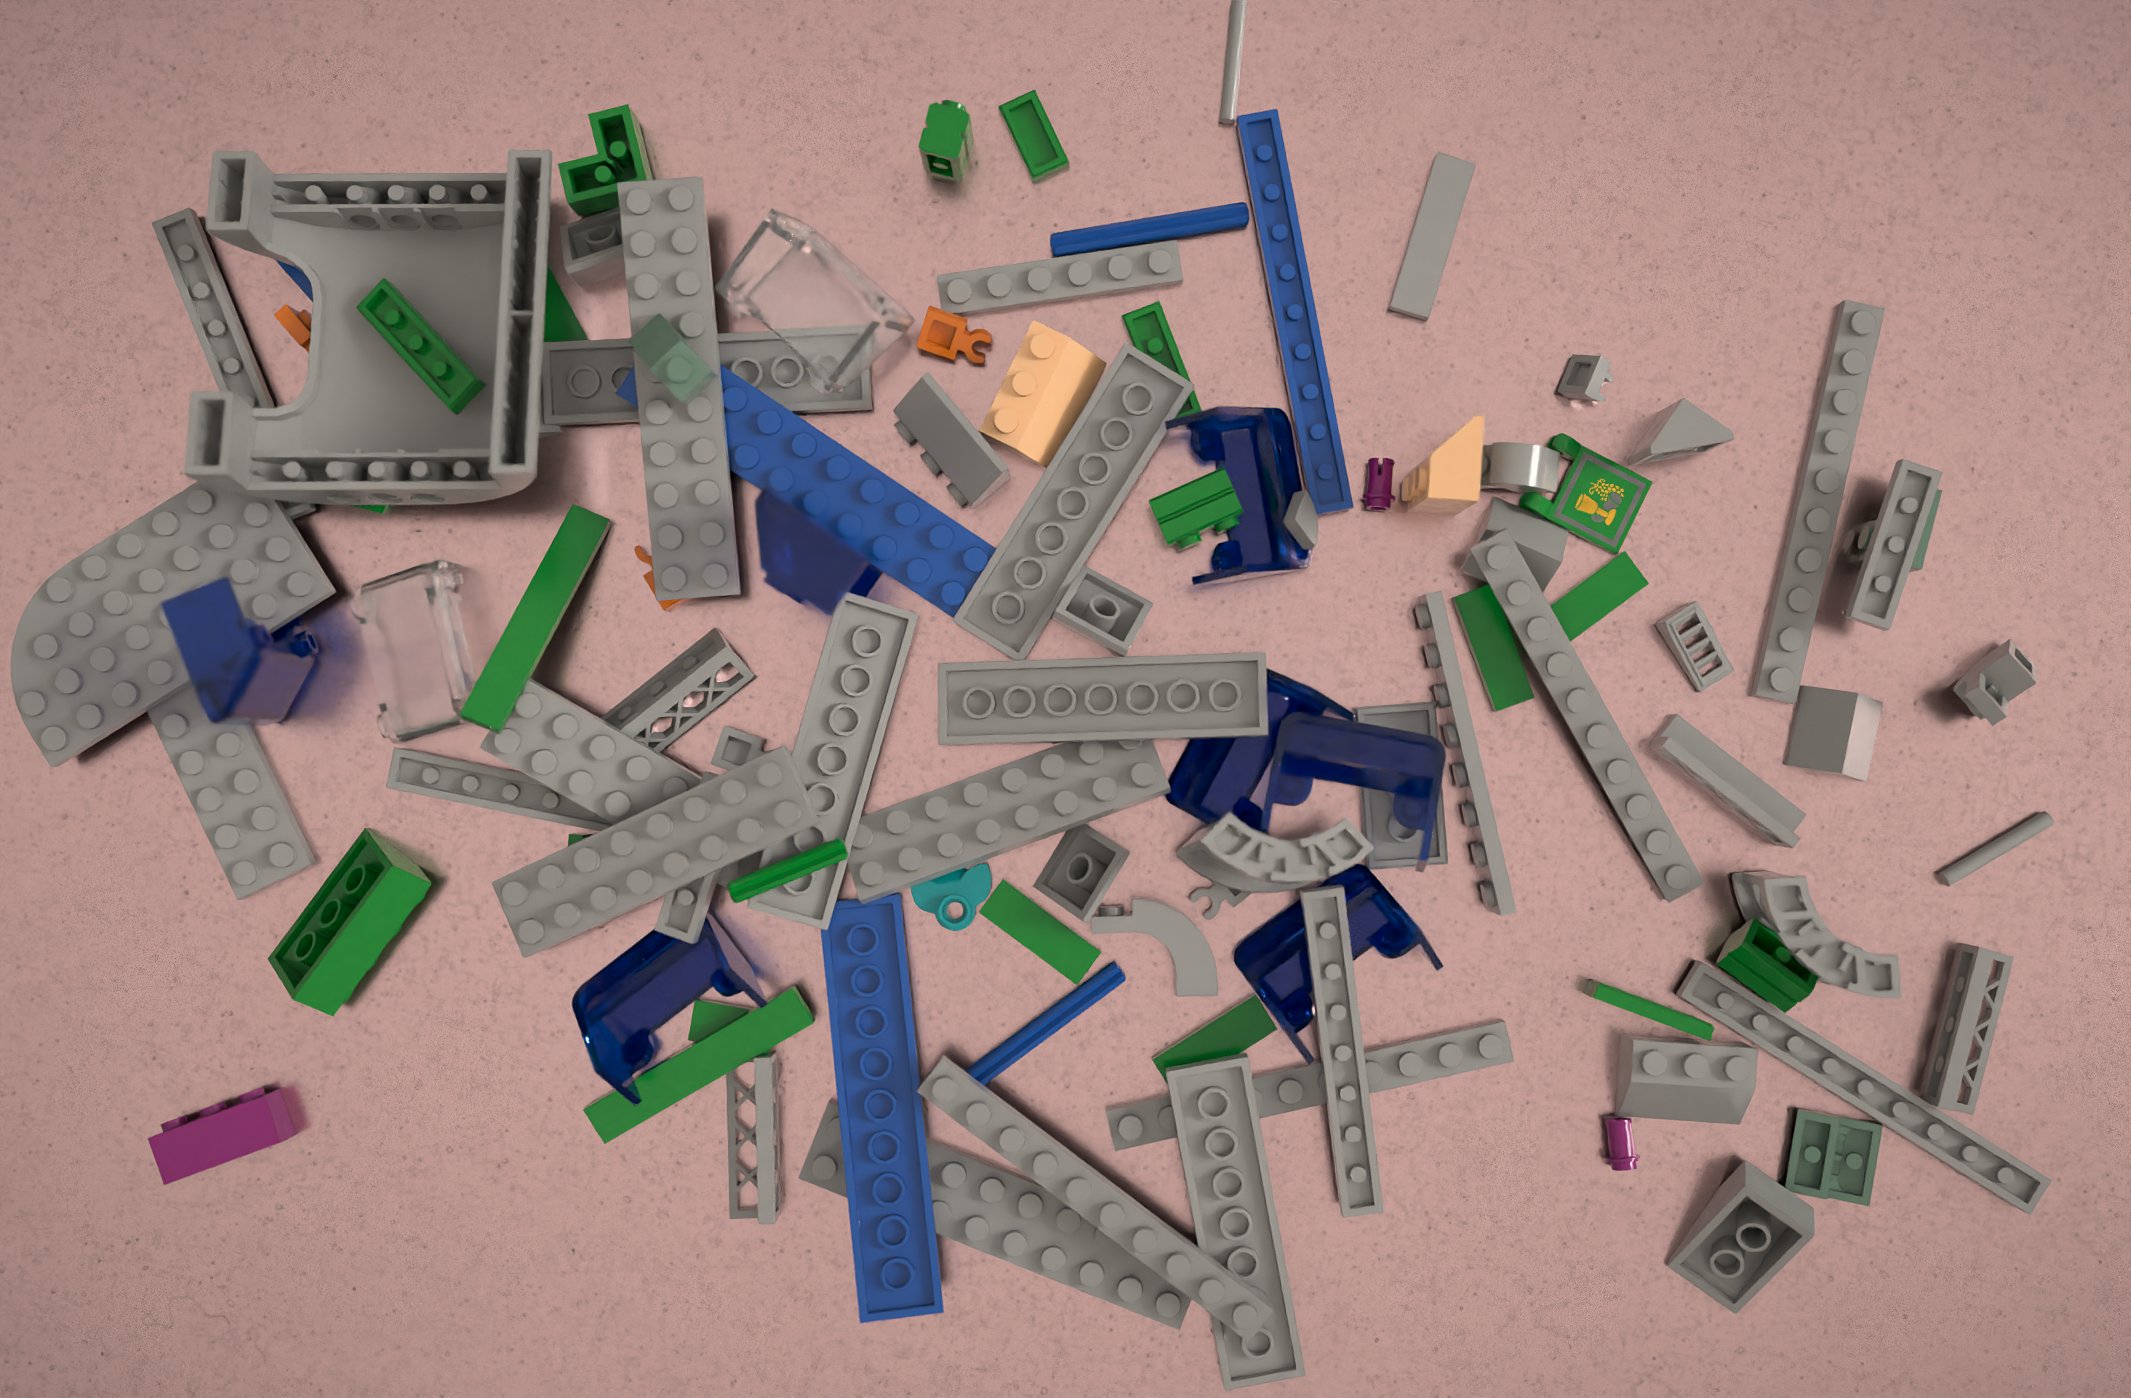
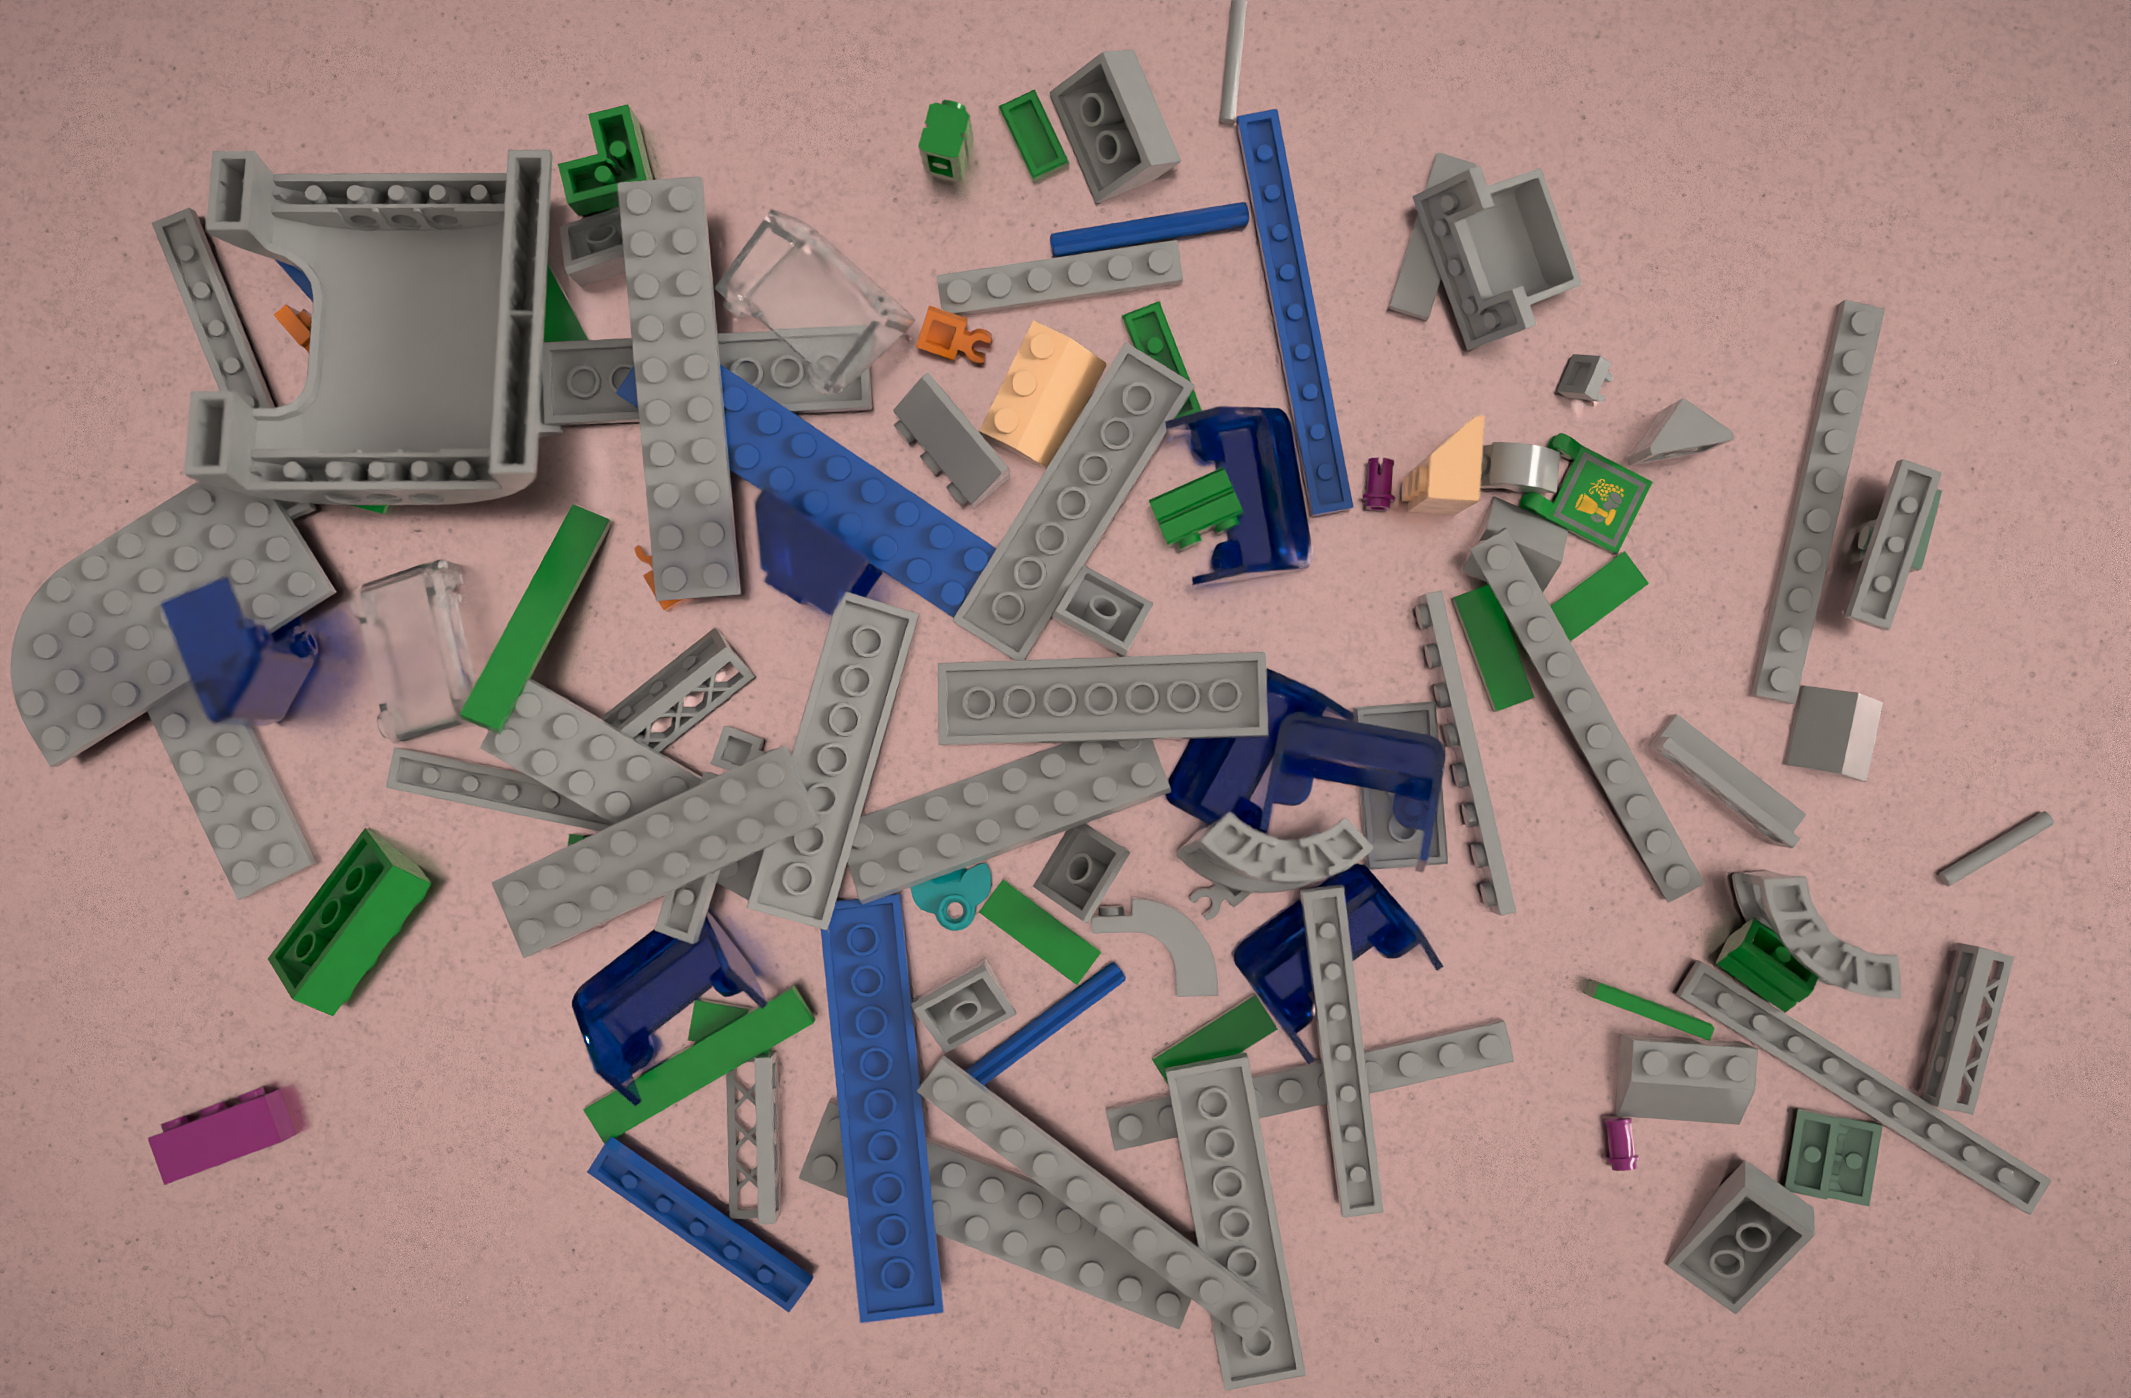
green tile [356,278,486,415] -> none
sand green slope [629,313,718,404] -> none
green axle [727,838,848,903] -> none
light grey tile [1283,490,1318,549] -> none
light grey slope [1655,601,1735,692] -> none
light grey brick [1953,639,2038,726] -> none
none -> blue plate [587,1136,814,1312]
none -> light grey slope [911,958,1016,1053]
none -> light grey slope [1049,50,1182,203]
none -> light grey windscreen [1412,166,1582,350]

